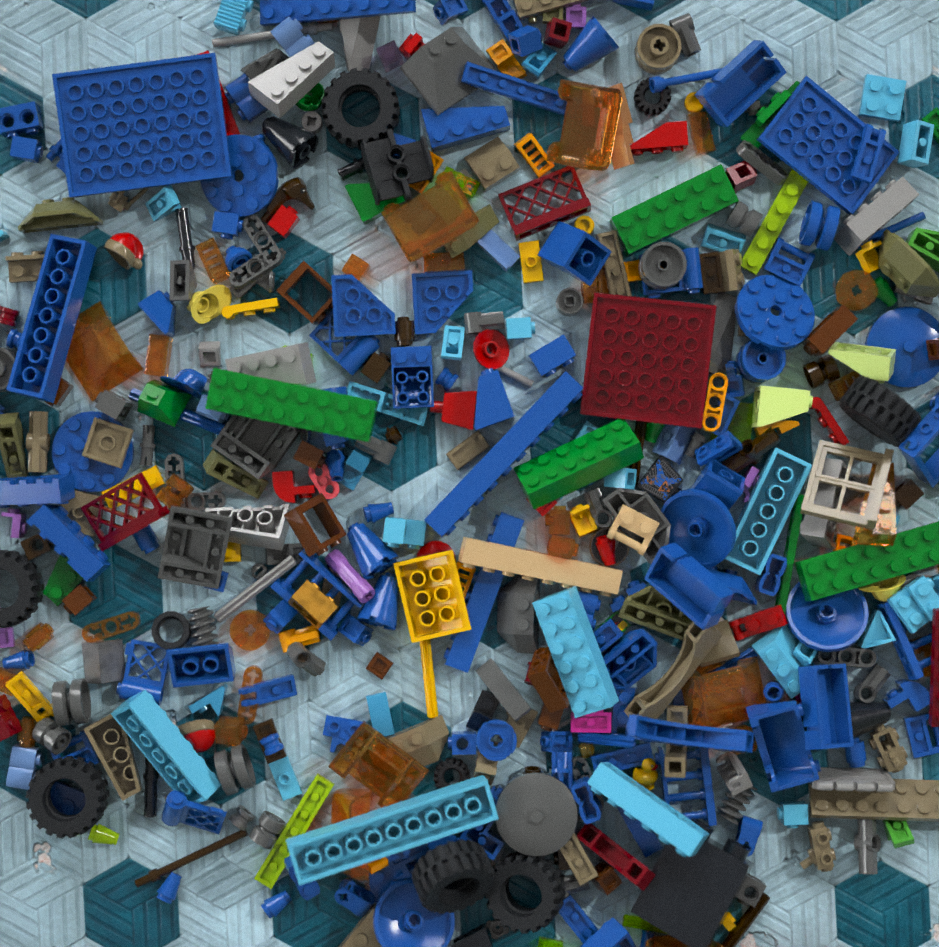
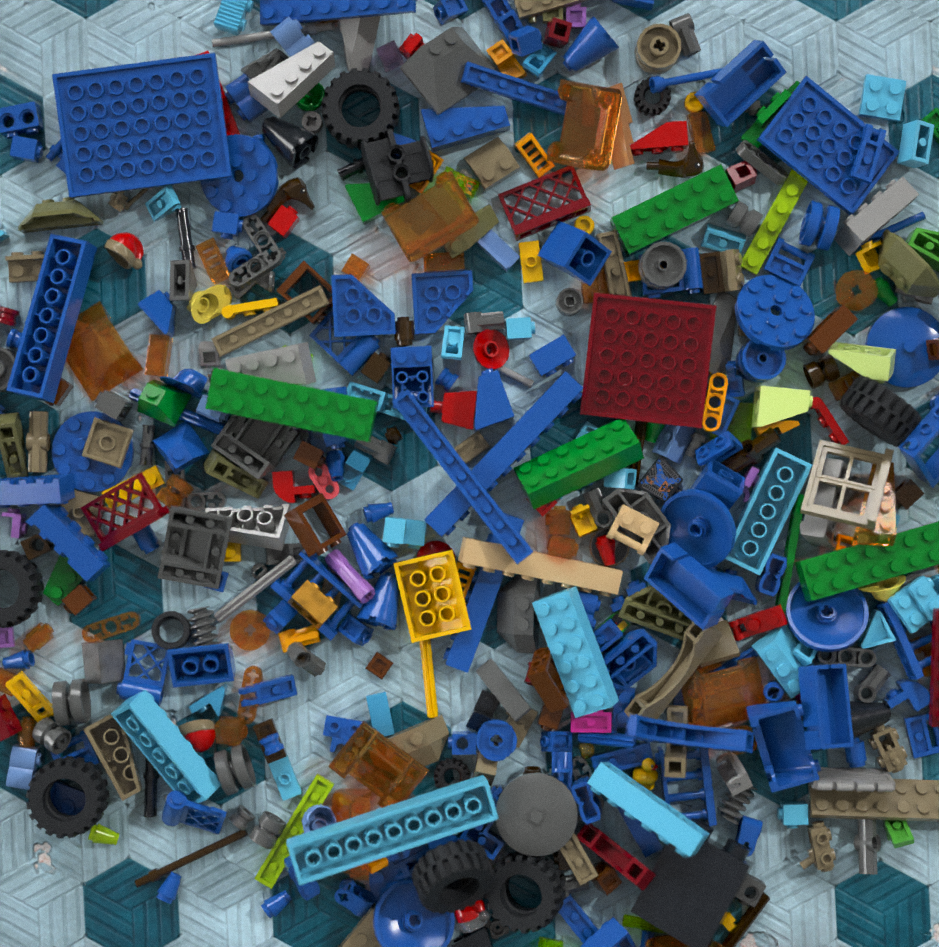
none -> blue slope [153,421,209,474]
none -> dark tan tile [211,285,330,357]
none -> medium blue hair [302,804,337,833]
none -> blue plate [392,389,534,565]
none -> piece [454,899,490,933]
none -> dark brown animal [646,141,704,178]

